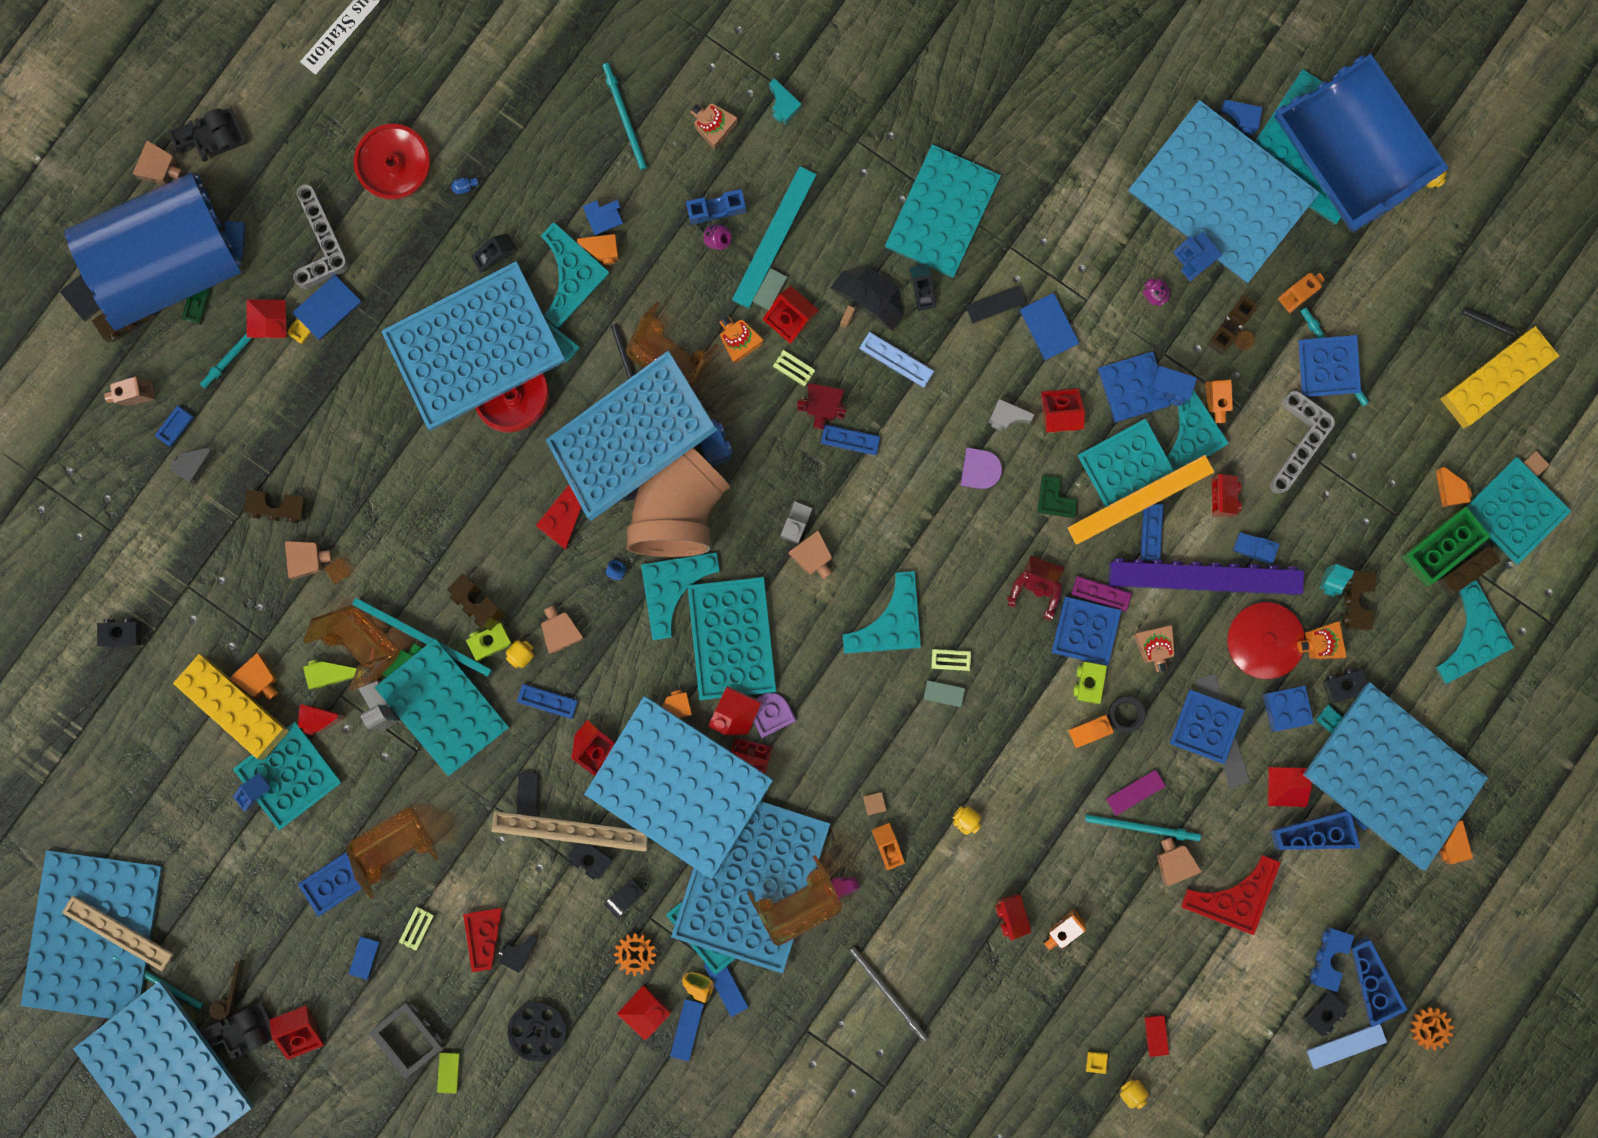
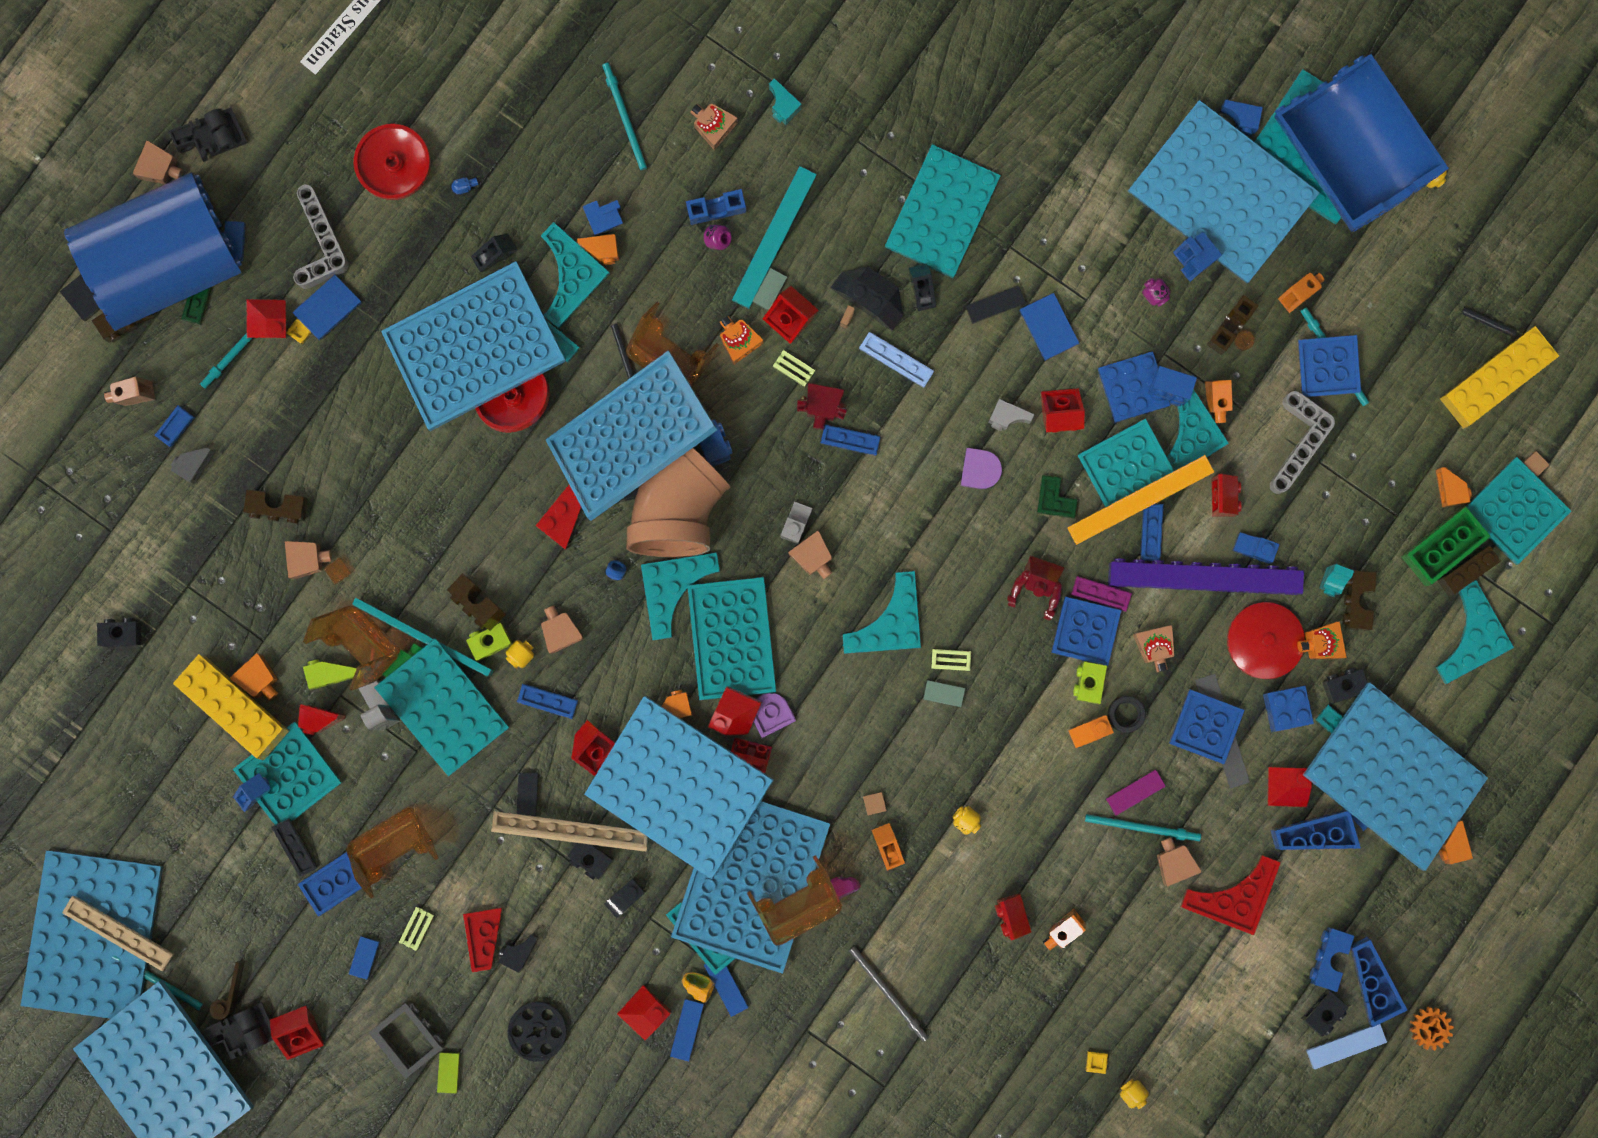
orange gear [614,933,657,976] -> none
red tile [1144,1015,1169,1057] -> none
none -> black tile [271,817,317,878]

